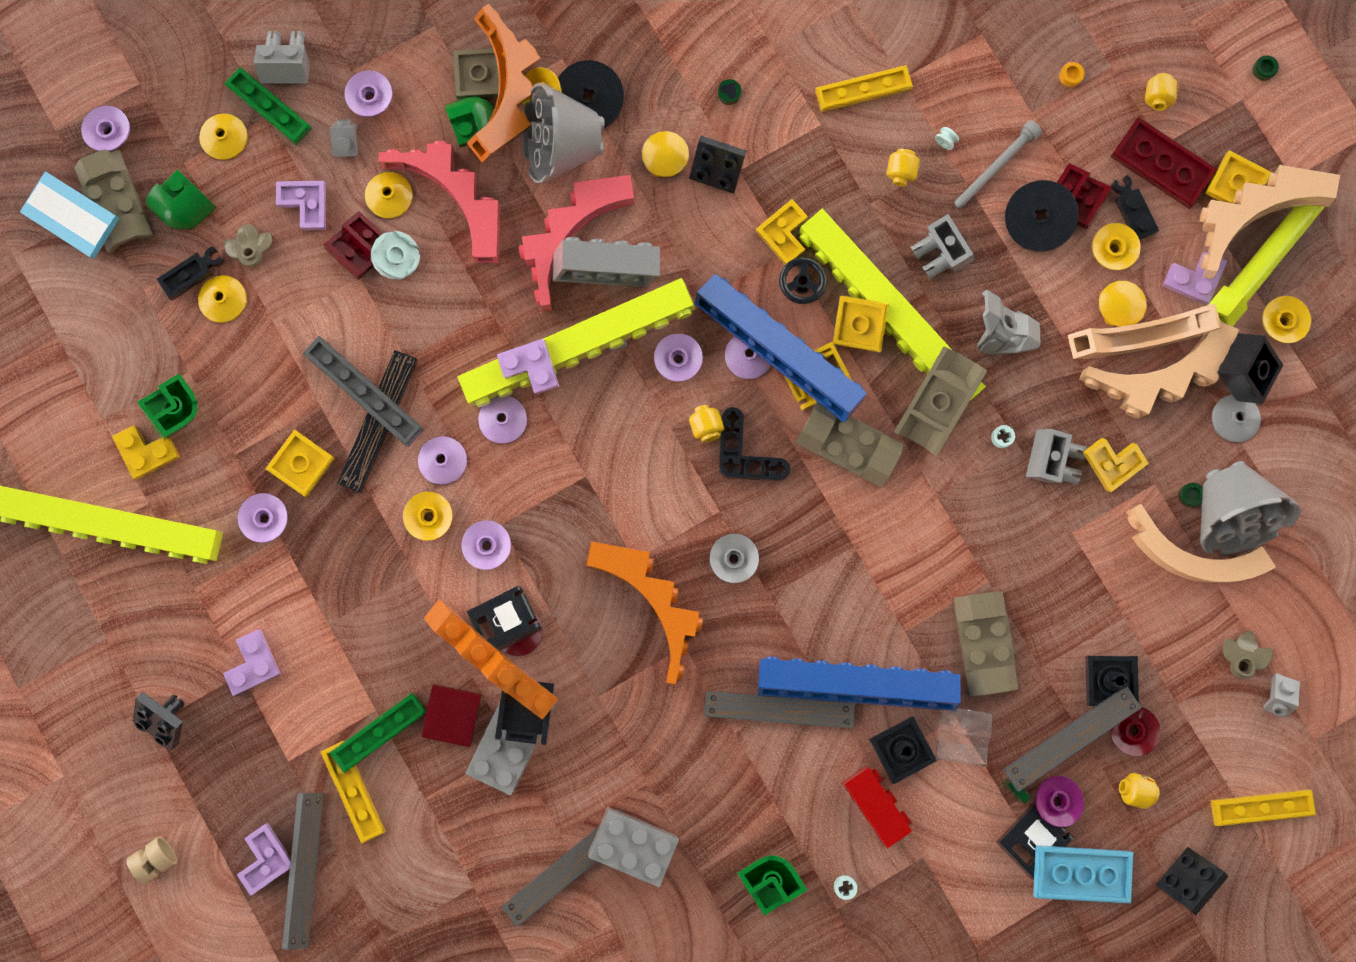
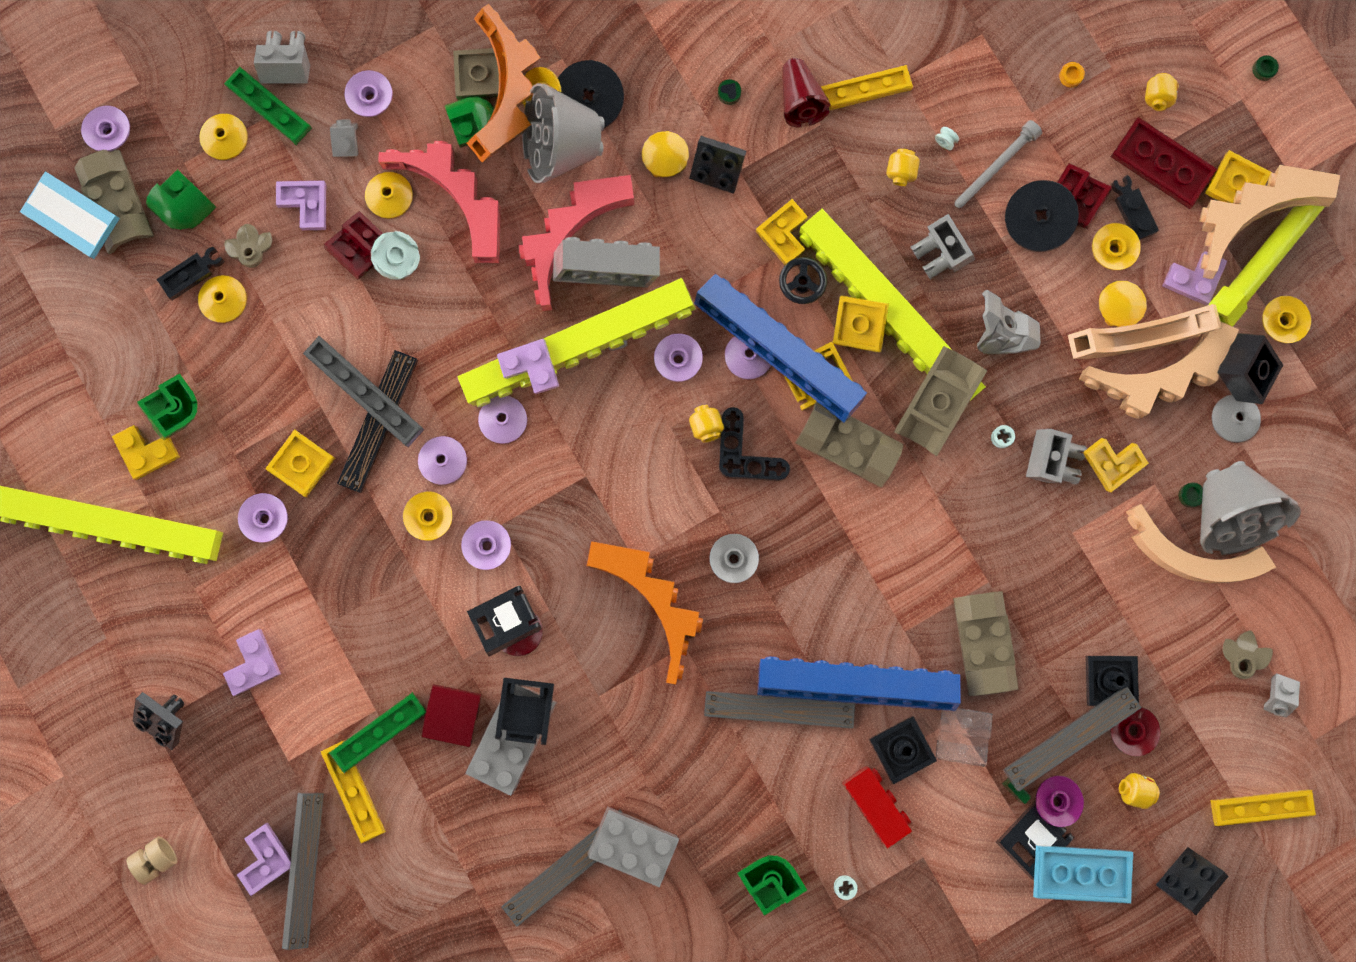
orange arch [424,599,558,719] -> none
none -> dark red cone [782,58,831,128]

